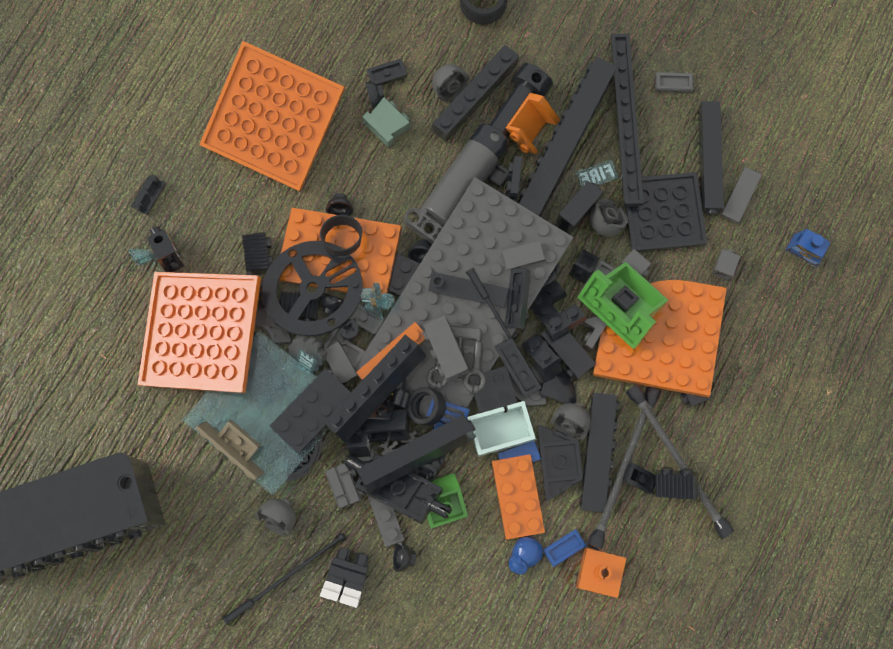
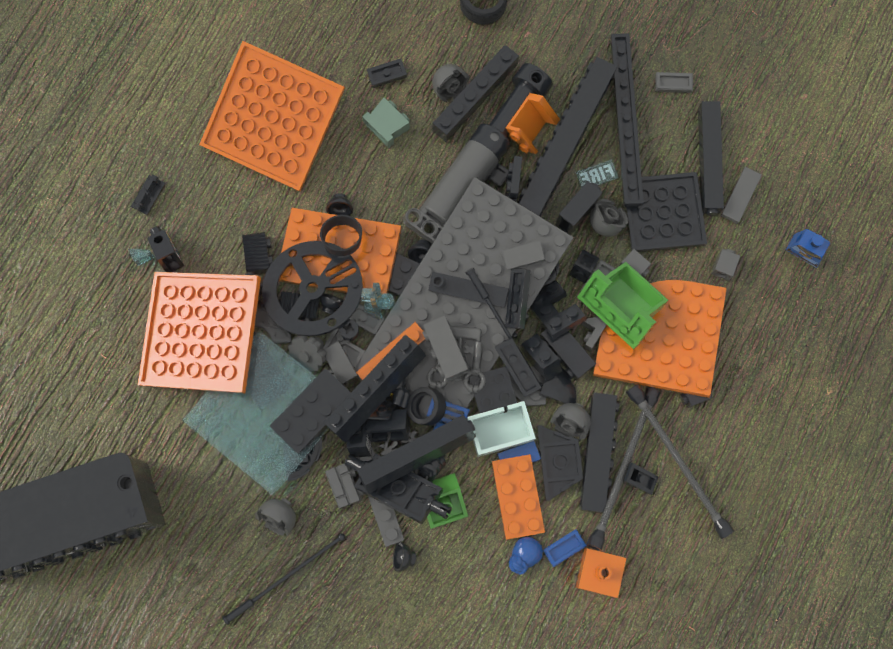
dark tan bracket [196,419,265,480] -> none
clear light blue sticker [294,348,317,379] -> none
black hips [320,547,369,608] -> none
black piece [365,82,385,108] -> none
black tile [611,285,639,313] -> none
black brick [655,467,699,500] -> none

